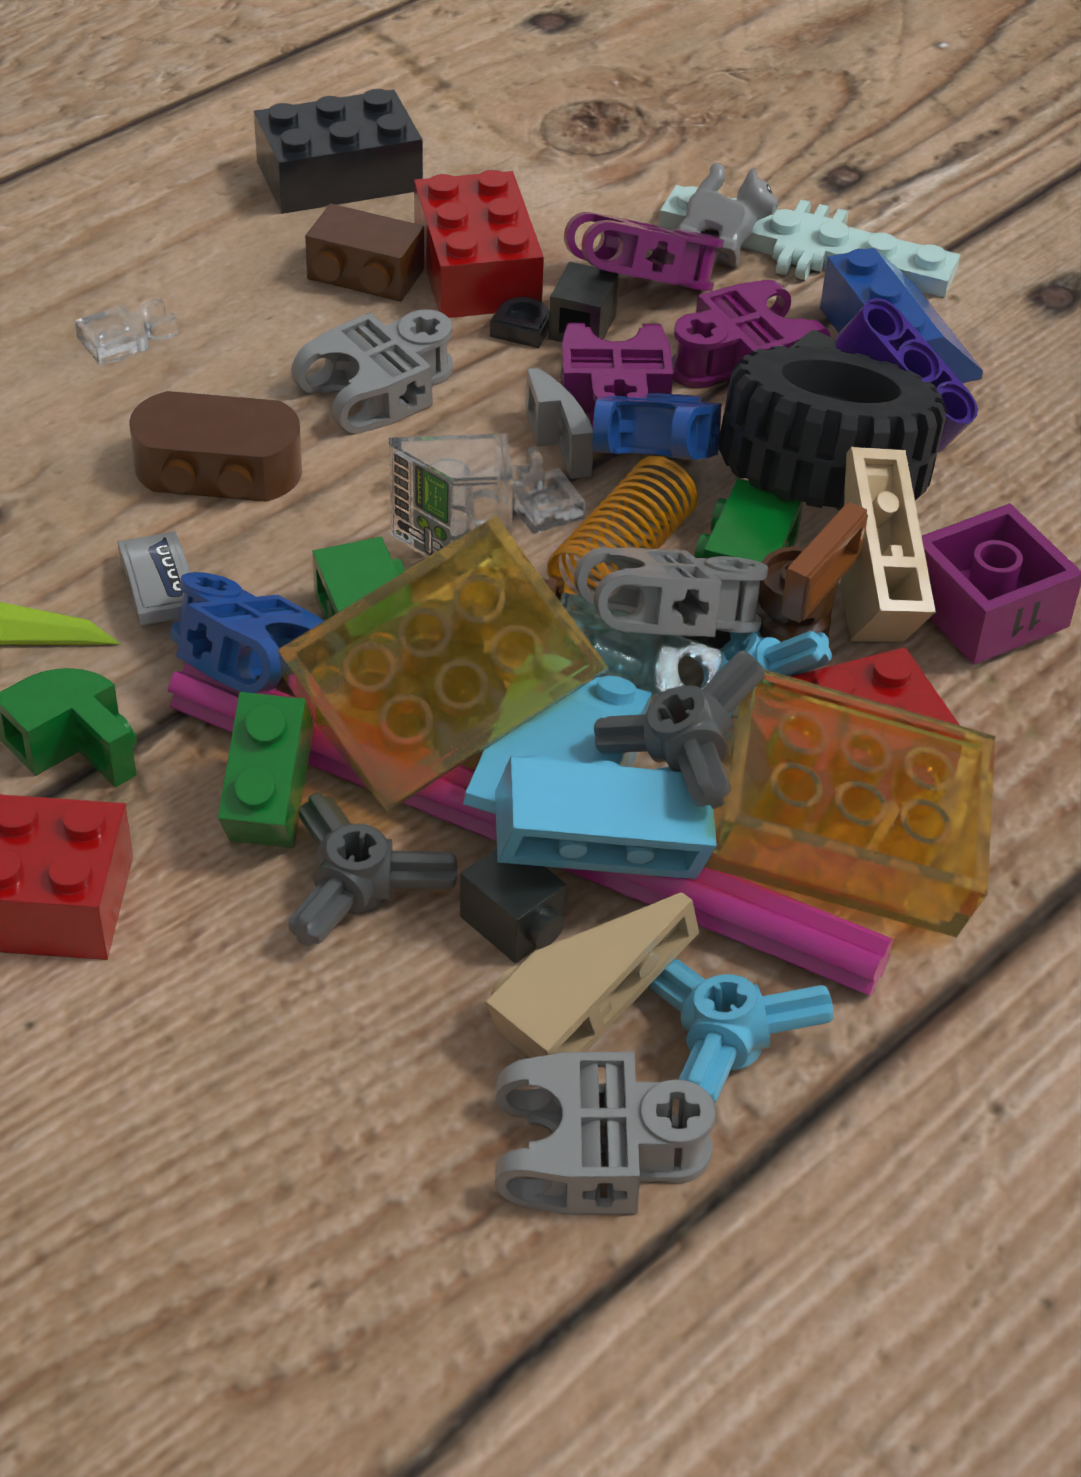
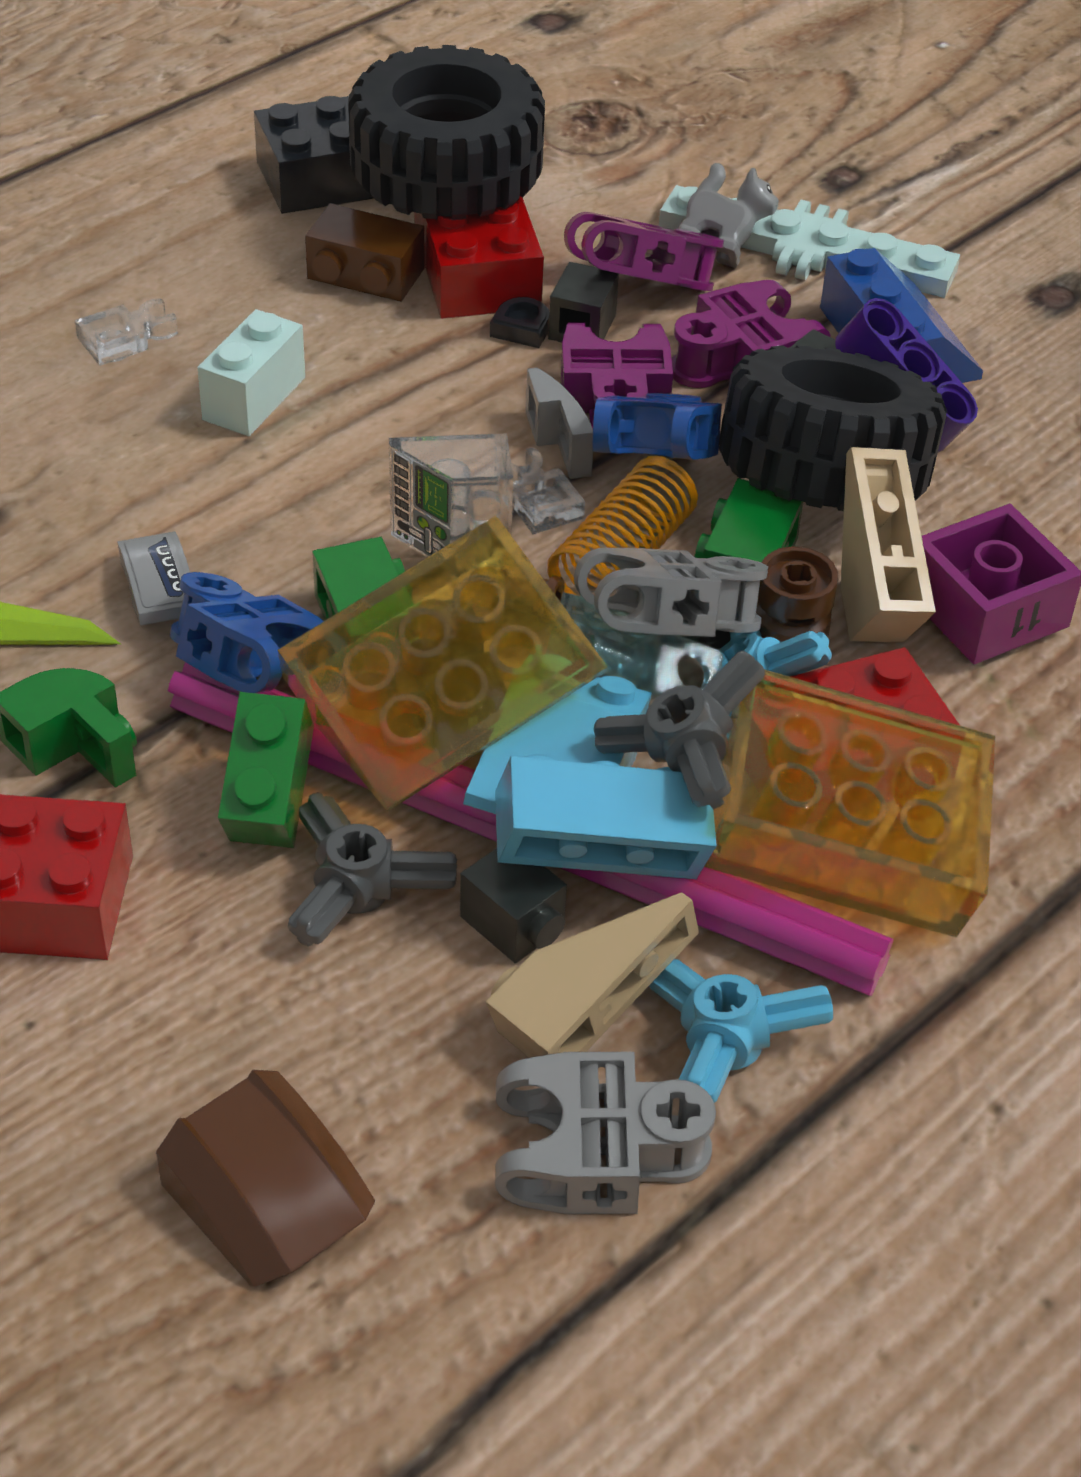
reddish brown brick [129,391,302,502] -> none
light grey piece [291,309,453,433] -> none
dark orange tile [781,501,868,623] -> none
none -> reddish brown slope [156,1070,375,1287]
none -> light aqua brick [197,309,305,436]
none -> black tyre [348,45,545,220]

